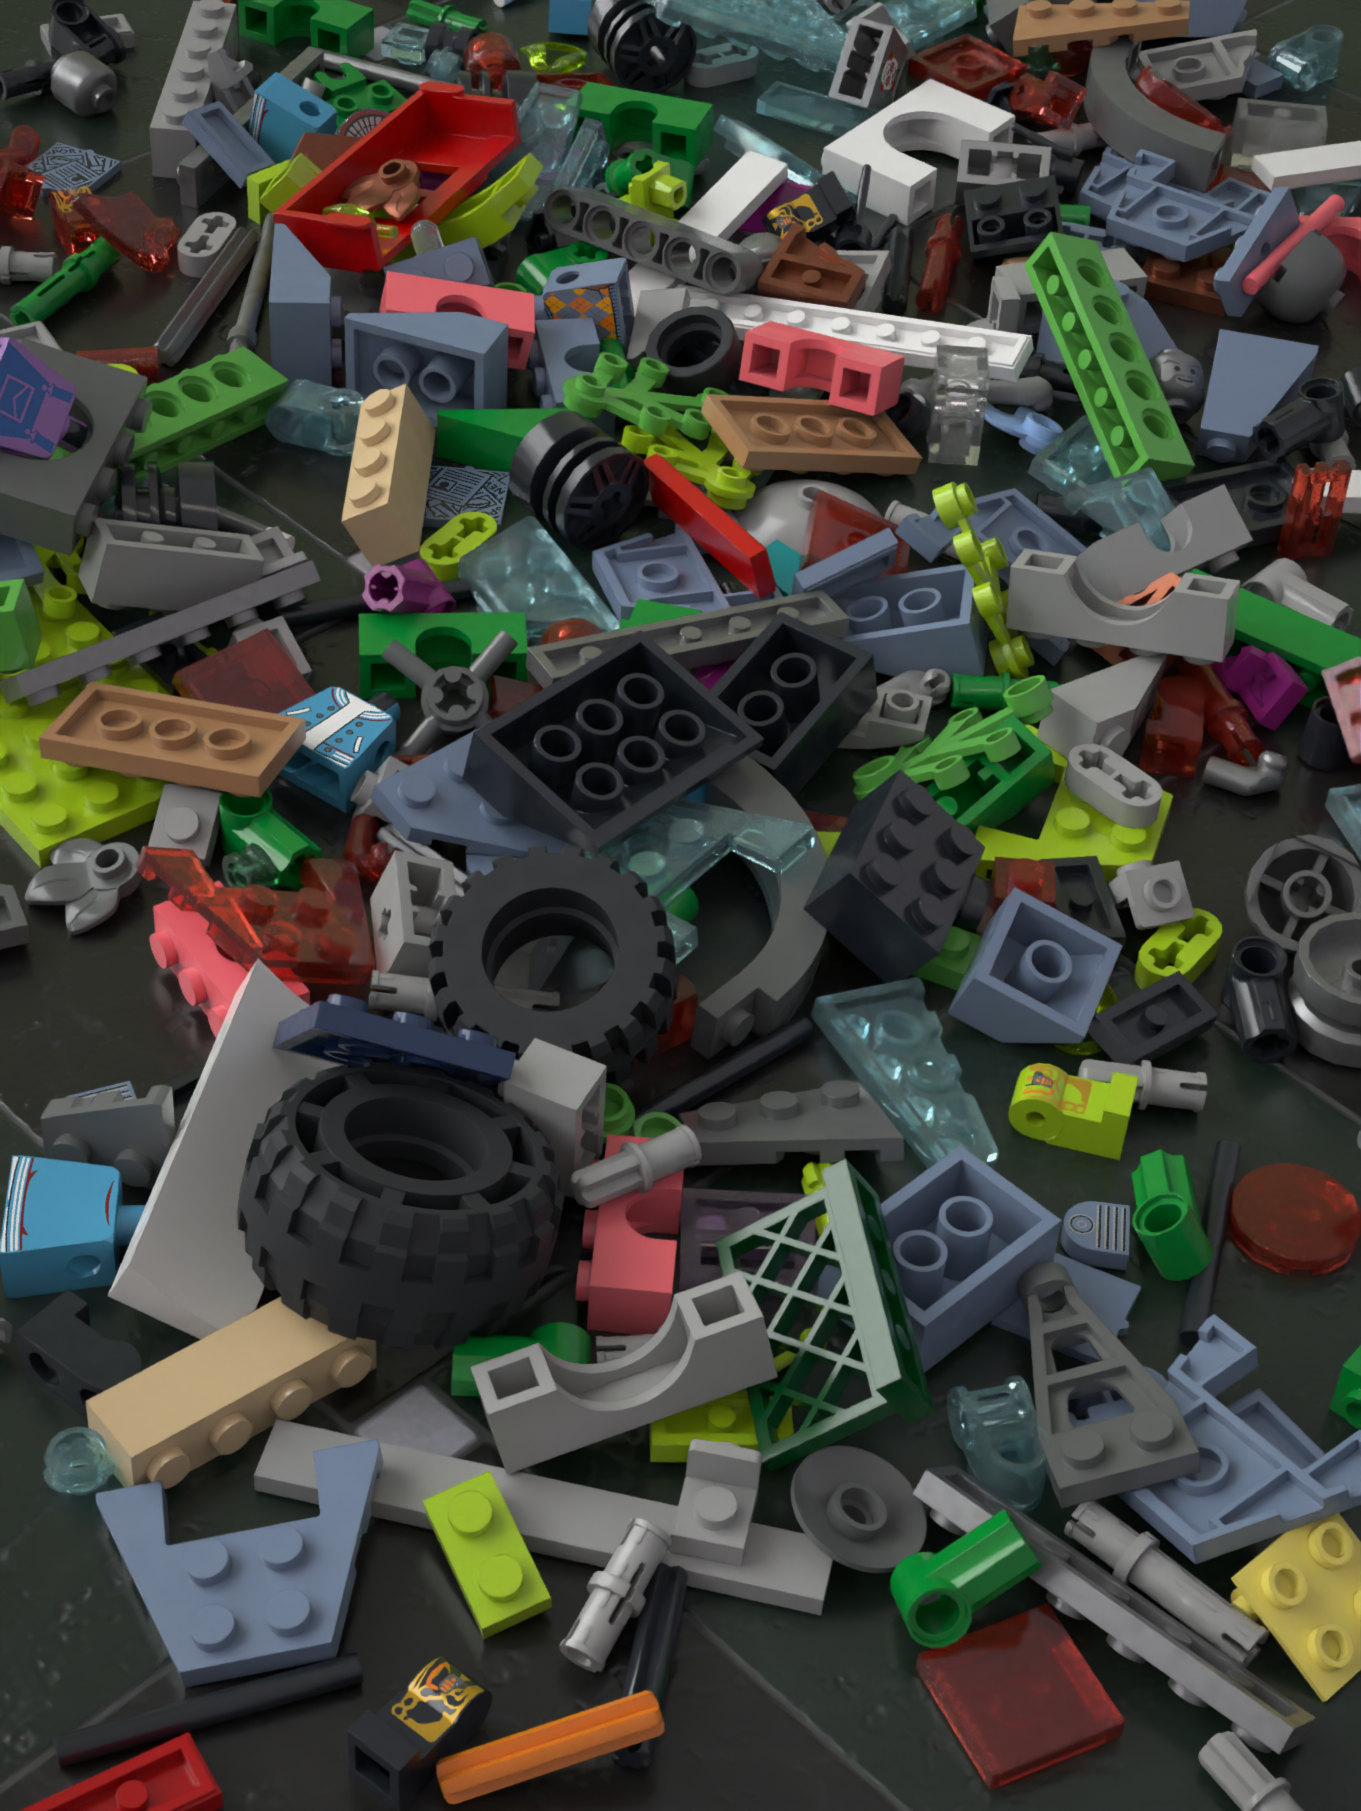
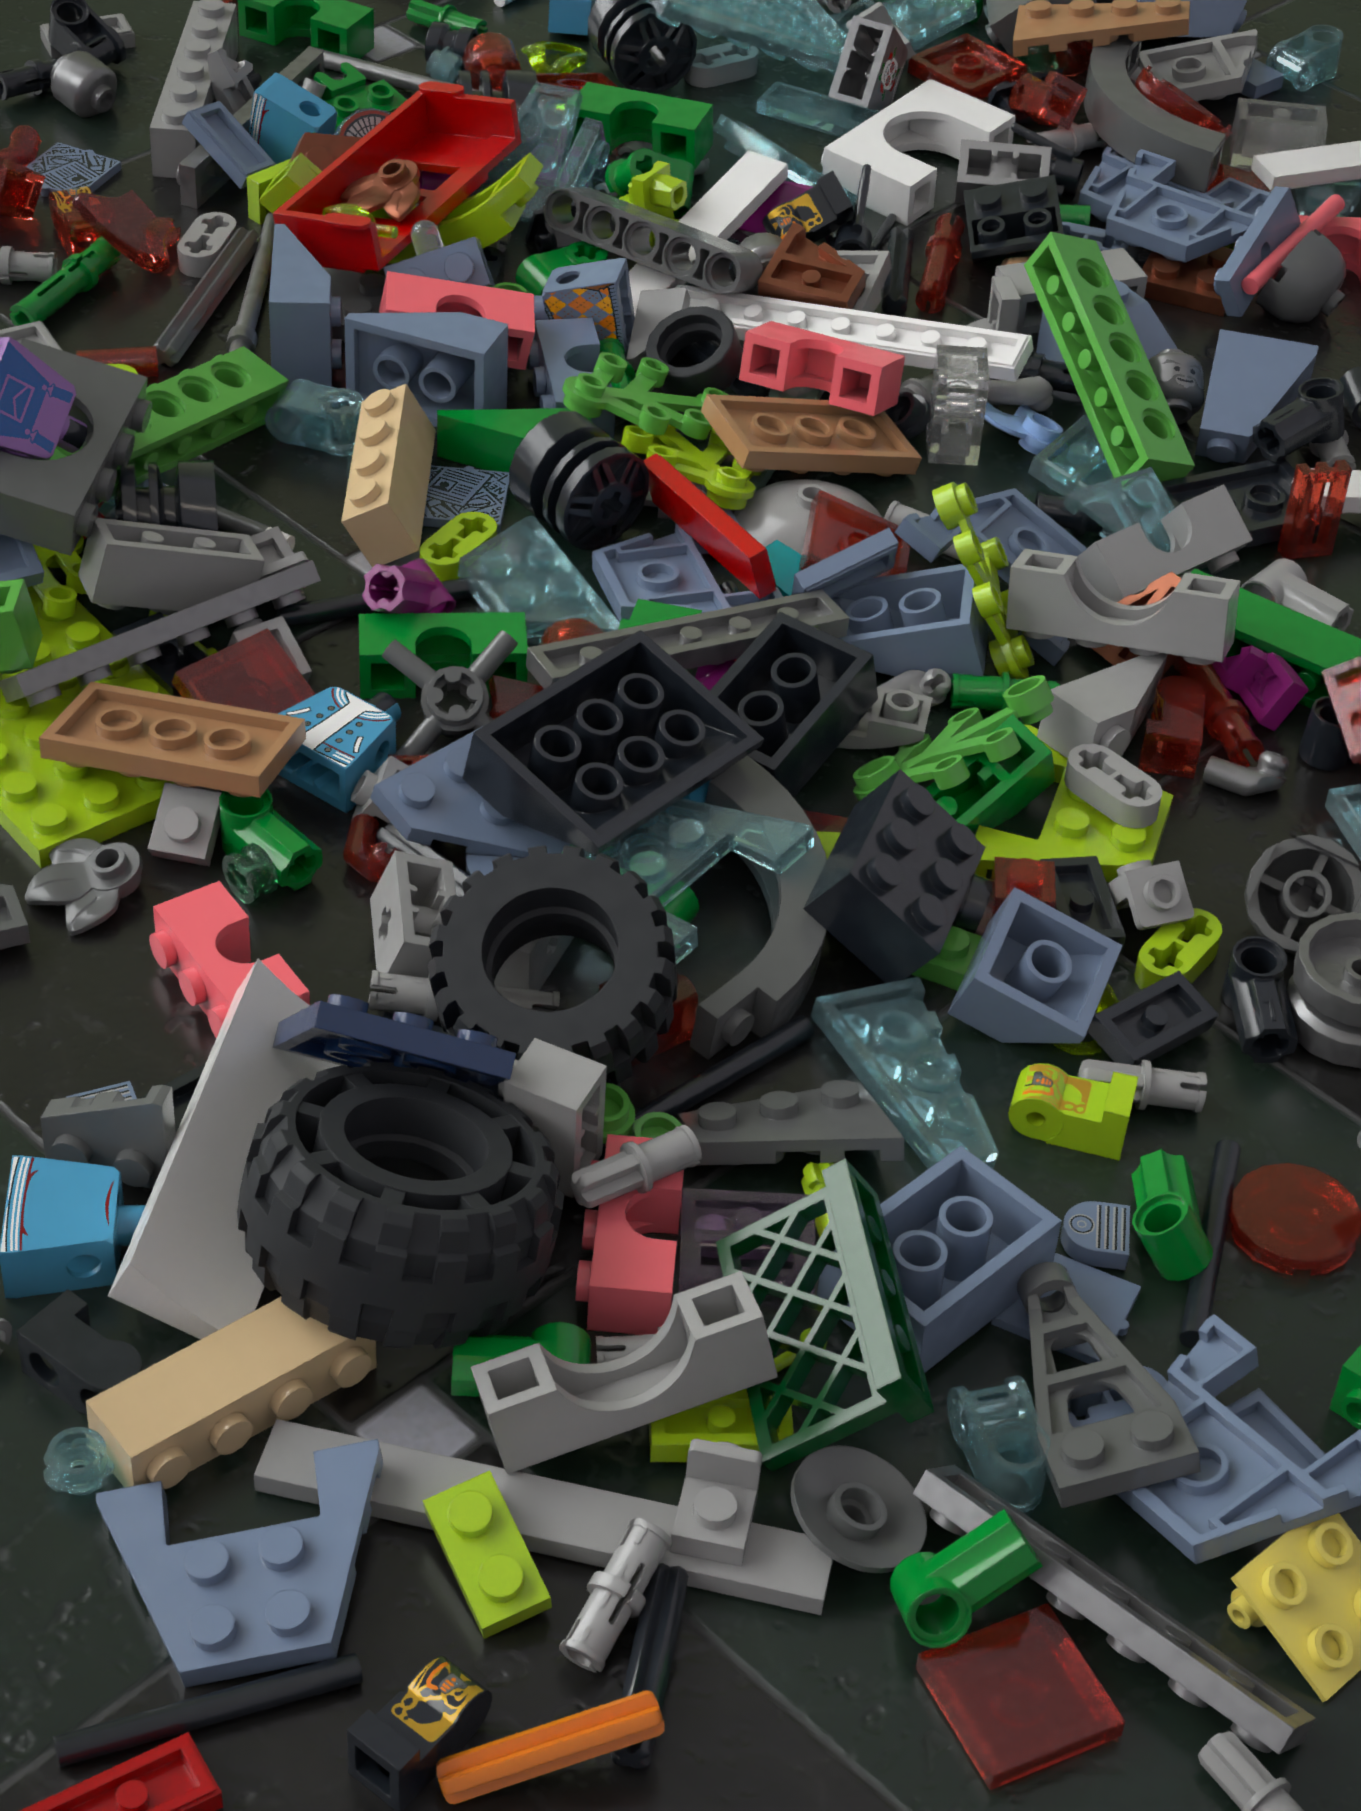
clear red wing [135,846,375,985] -> none
clear light blue plate [381,22,429,65] -> none
light grey pin [1064,1499,1270,1668] -> none

